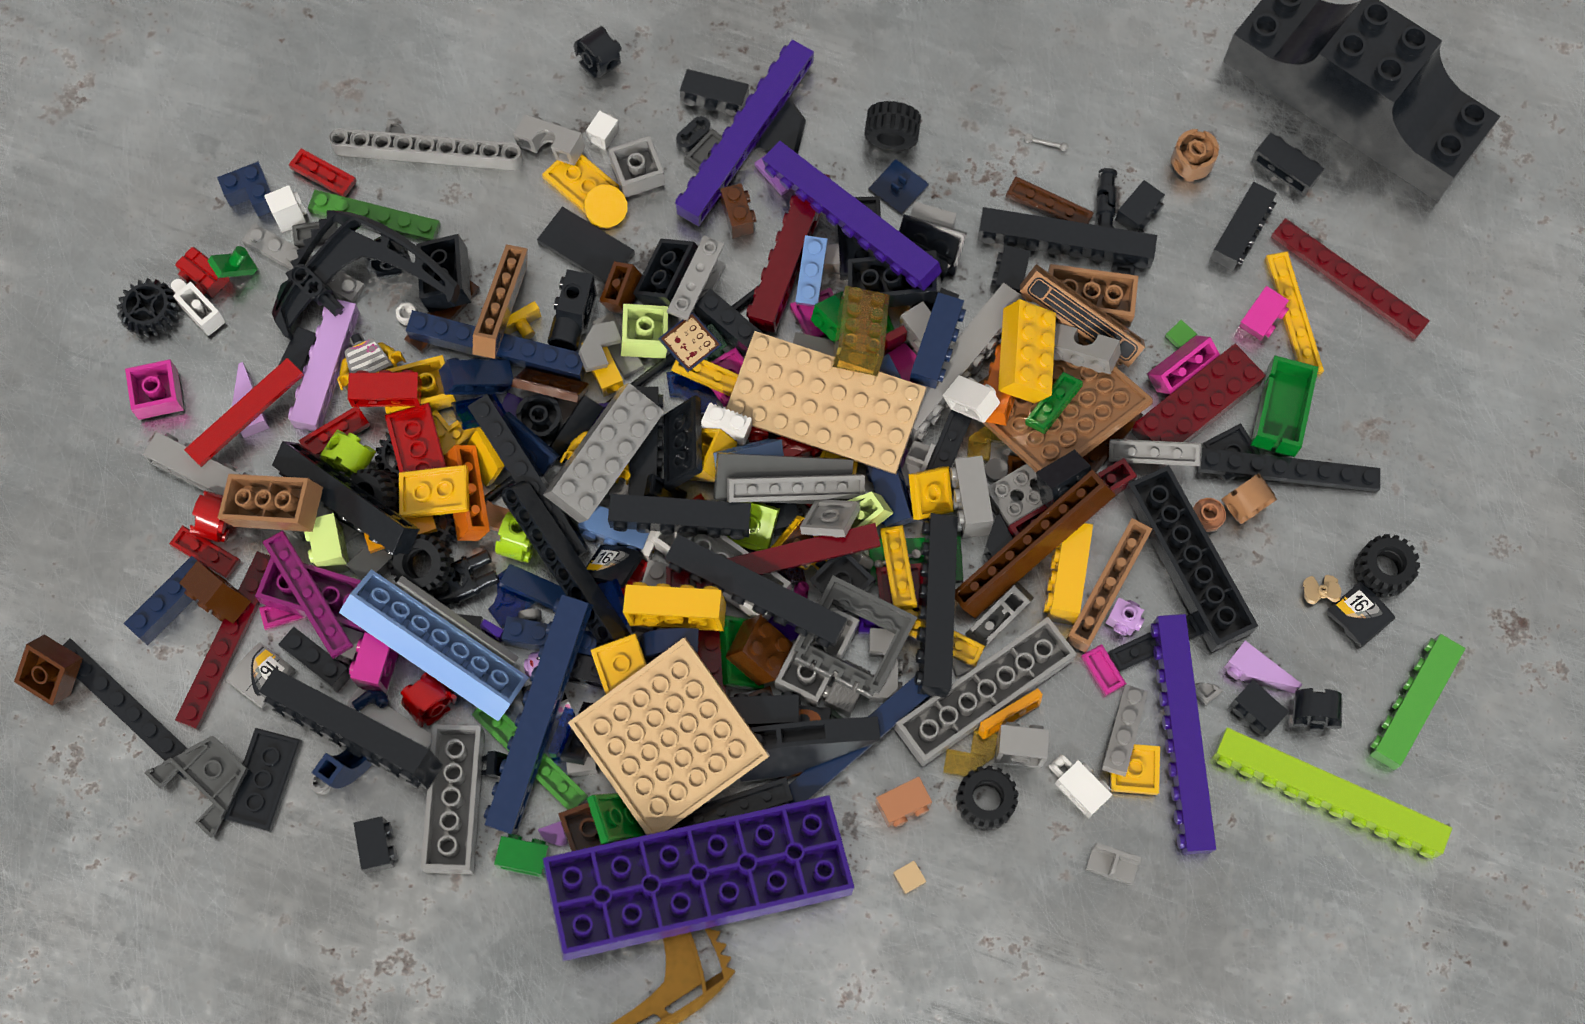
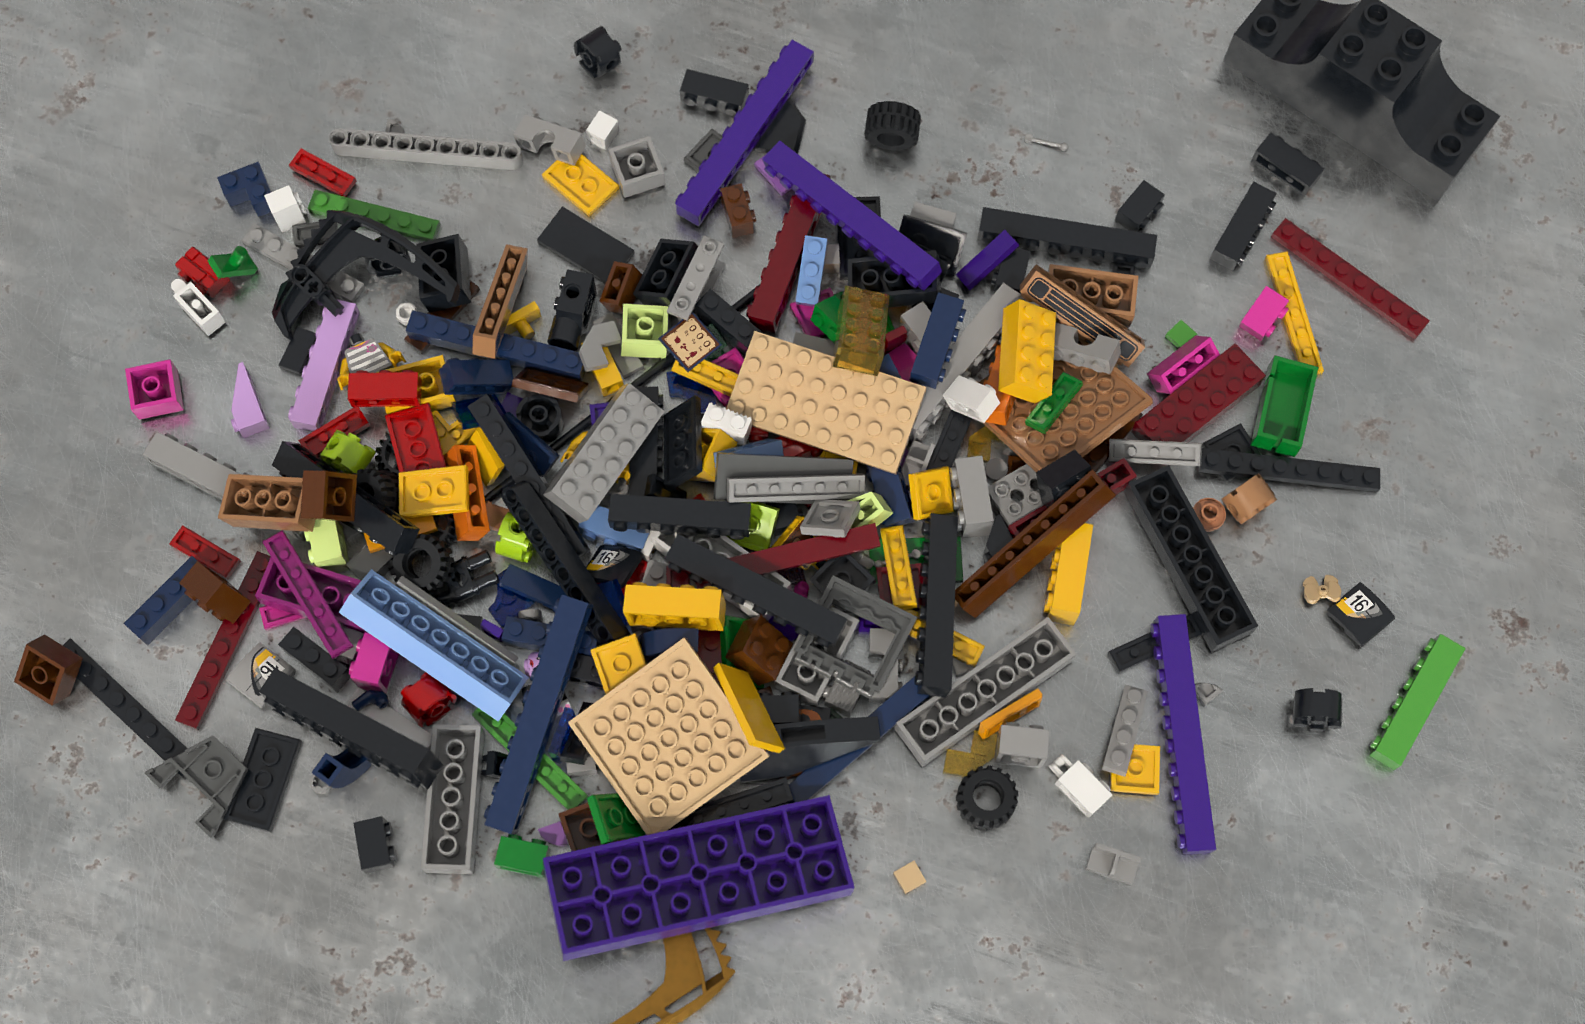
black gear [116,278,180,338] -> none
red tile [184,358,304,467] -> none
red brick [190,491,229,543] -> none
black tile [550,394,604,463] -> none
yellow tile [584,184,627,229] -> none
black beam [676,116,711,152] -> none
dark blue piece [868,159,929,215] -> none
nougat brick [875,777,932,828] -> none
dark grey slope [965,582,1034,646] -> none
reddish brown tile [1006,176,1094,224] -> none
medium nougat brick [1066,518,1152,653] -> none
dark pink tile [1081,644,1126,697] -> none
black piece [1096,168,1117,228] -> none
lavender brick [1105,598,1145,636] -> none
medium nougat brick [1171,129,1219,182] -> none
lime brick [1212,727,1452,859] -> none
lavender slope [1224,641,1303,693] -> none
black brick [1230,680,1289,737] -> none
black tyre [1355,534,1420,597] -> none
none -> reddish brown brick [300,470,357,522]
none -> yellow tile [713,663,785,753]
none -> dark purple tile [955,230,1020,290]

